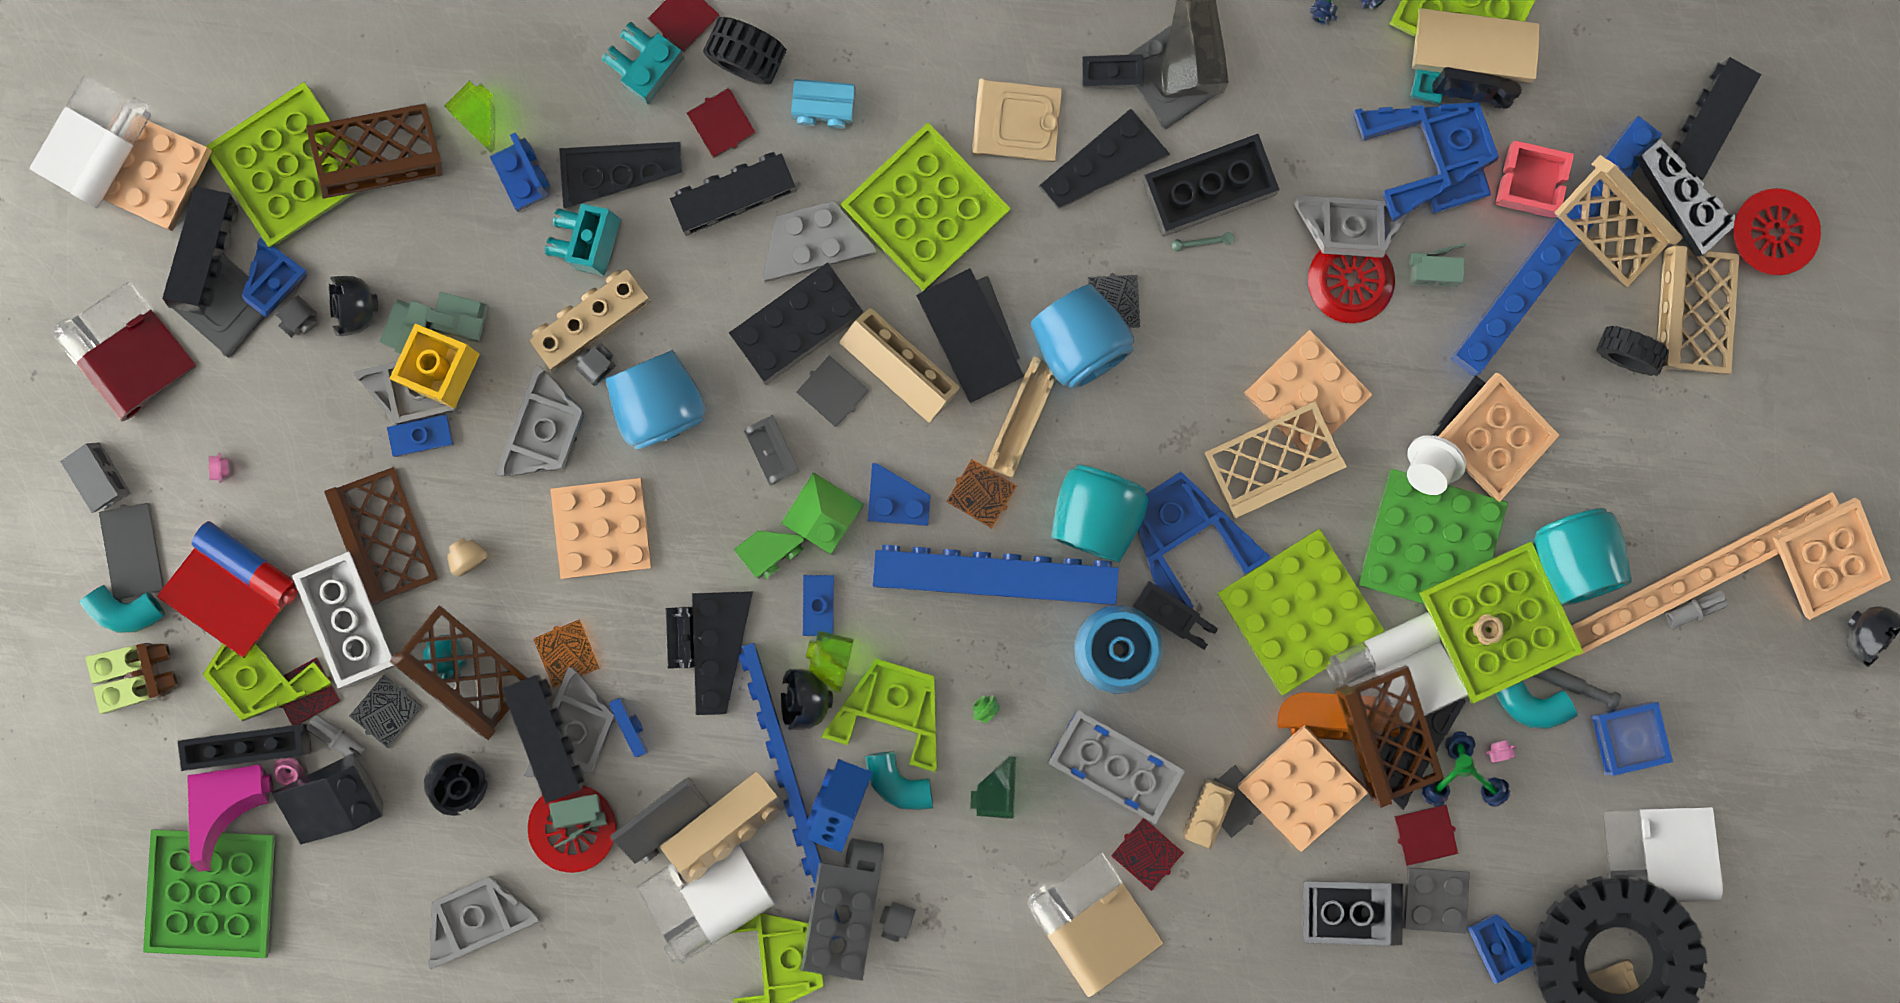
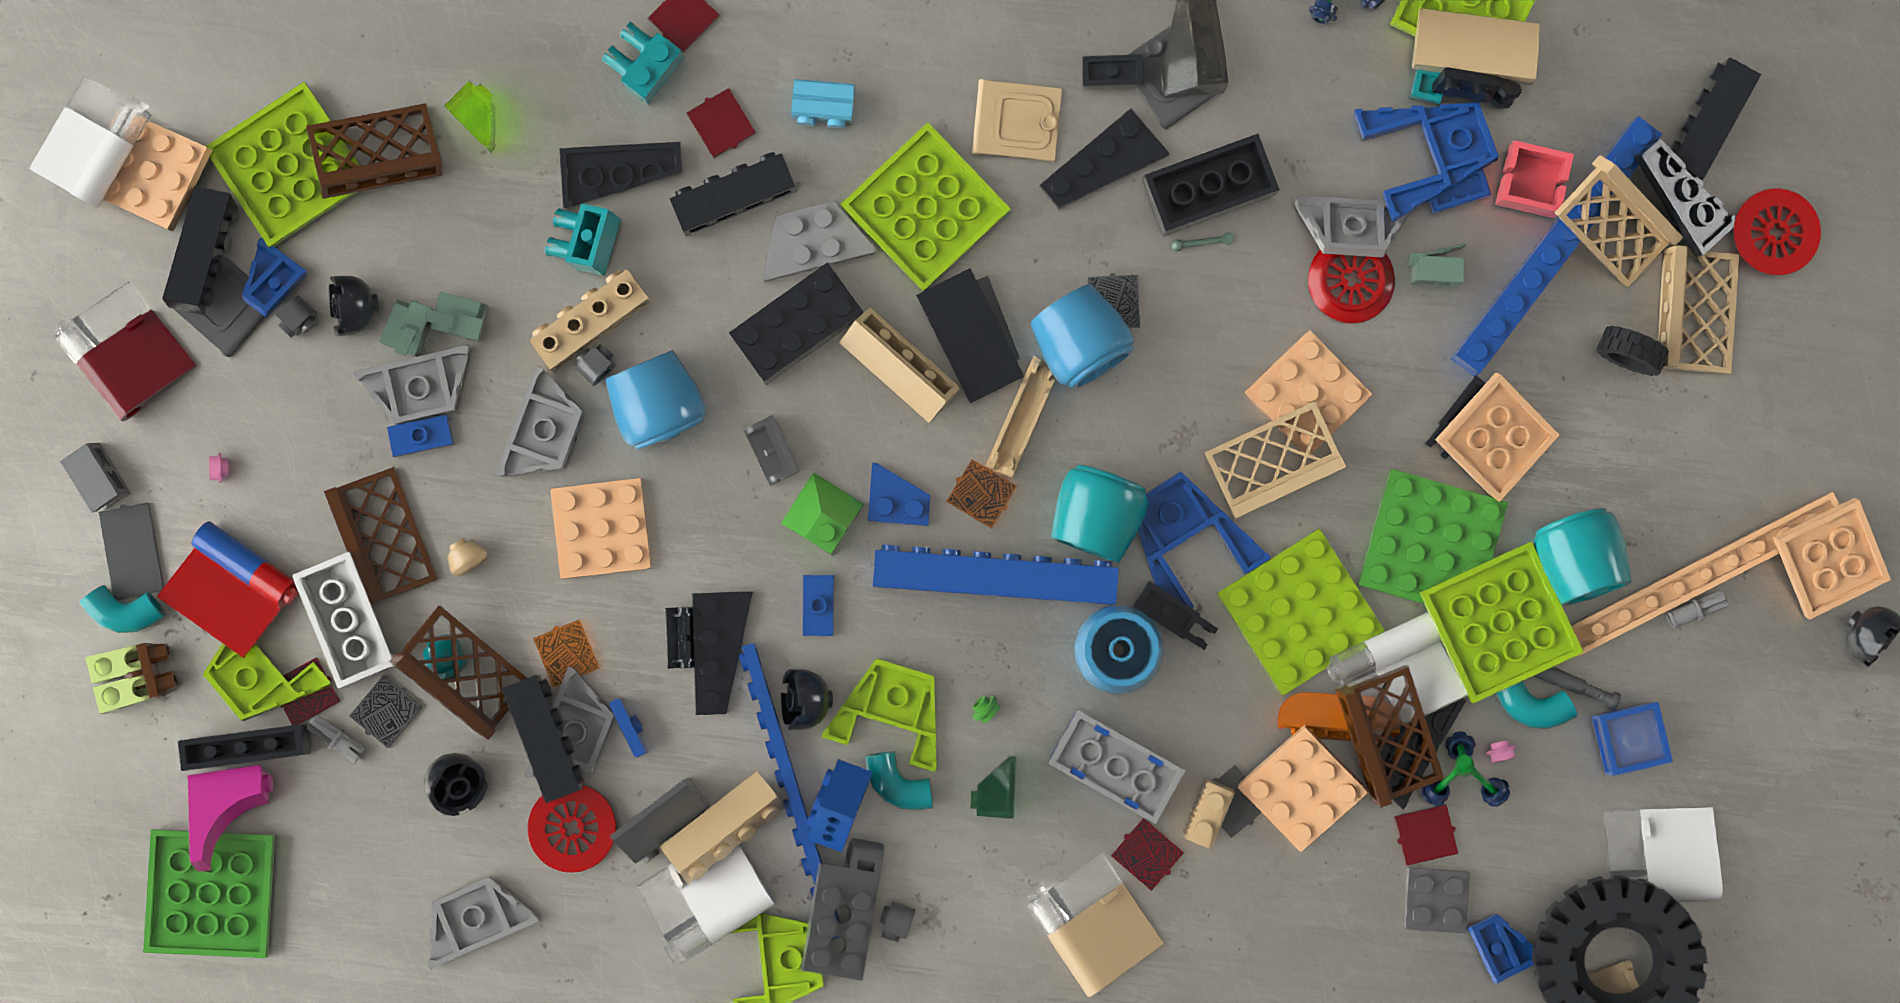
black slope [272,753,383,845] -> none
bright pink plate [274,757,304,786] -> none
yellow slope [389,324,480,409] -> none
blue bracket [489,133,551,212] -> none
sand green piece [549,794,608,849] -> none
black tyre [703,17,787,85] -> none
bright green slope [734,531,806,579] -> none
dark grey piece [796,355,869,427] -> none
clear neon green slope [805,631,854,693] -> none
black slope [1303,881,1403,946] -> none
white piece [1407,436,1467,495] -> none
tan plate [1473,614,1503,645] -> none

